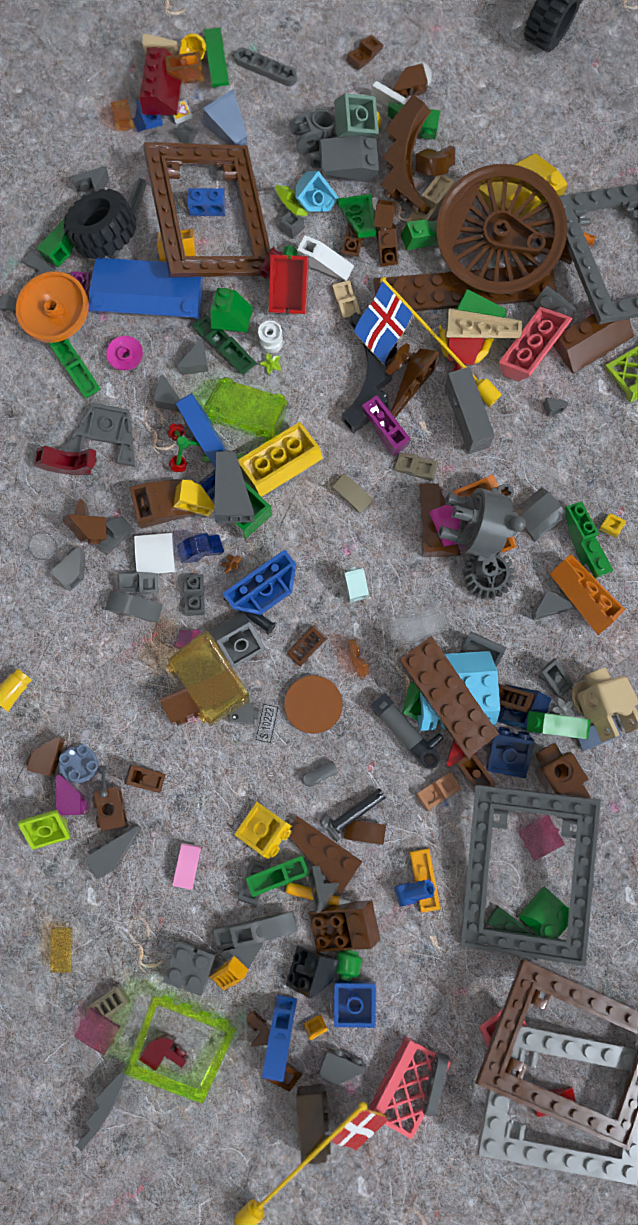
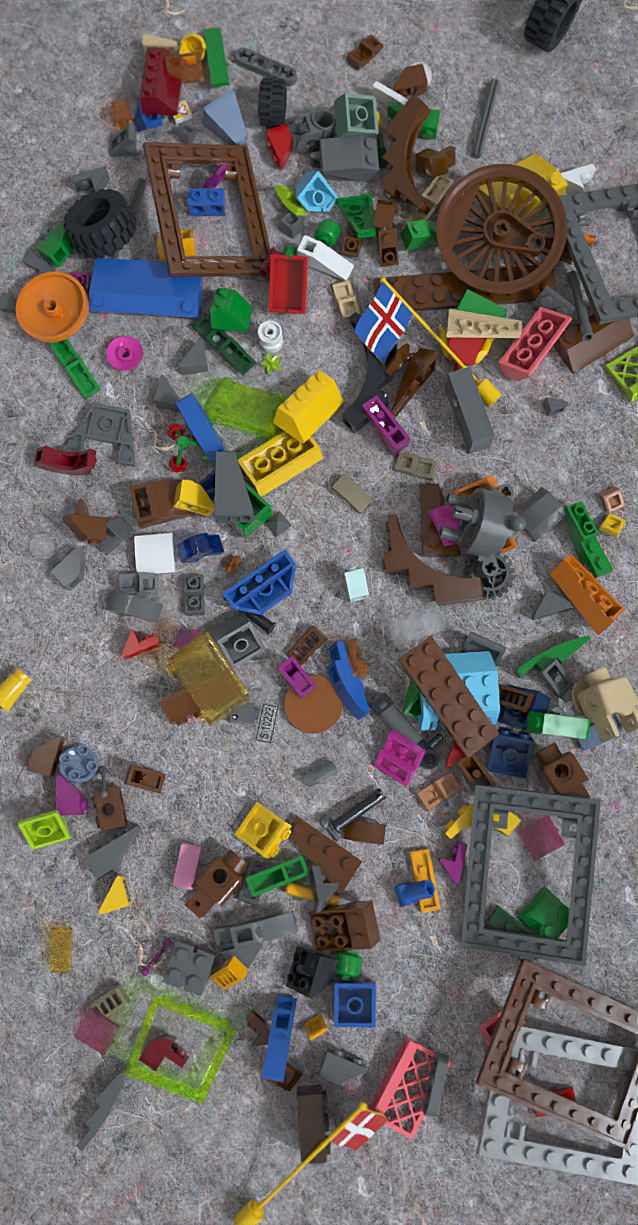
none -> yellow slope [98,875,132,914]
none -> dark grey slope [109,123,137,157]
none -> slope [121,629,162,660]
none -> magenta hinge [141,939,171,976]
none -> reddish brown piece [185,849,248,918]
none -> magenta slope [202,163,227,188]
none -> black tyre [258,77,287,127]
none -> red slope [265,124,293,171]
none -> dark grey slope [265,511,292,537]
none -> yellow slope [273,369,344,444]
none -> magenta slope [277,655,317,698]
none -> green head [314,219,340,247]
none -> blue slope [326,641,370,720]
none -> dark pink slope [374,730,426,787]
none -> dark green axle [377,133,387,169]
none -> reddish brown arch [382,514,484,606]
none -> magenta slope [438,842,467,884]
none -> yellow arch [443,803,521,839]
none -> dark grey axle [472,78,500,158]
none -> green slope [514,635,591,678]
none -> white slope [561,164,596,194]
none -> dark grey piece [567,271,594,342]
none -> nougat slope [598,487,625,513]

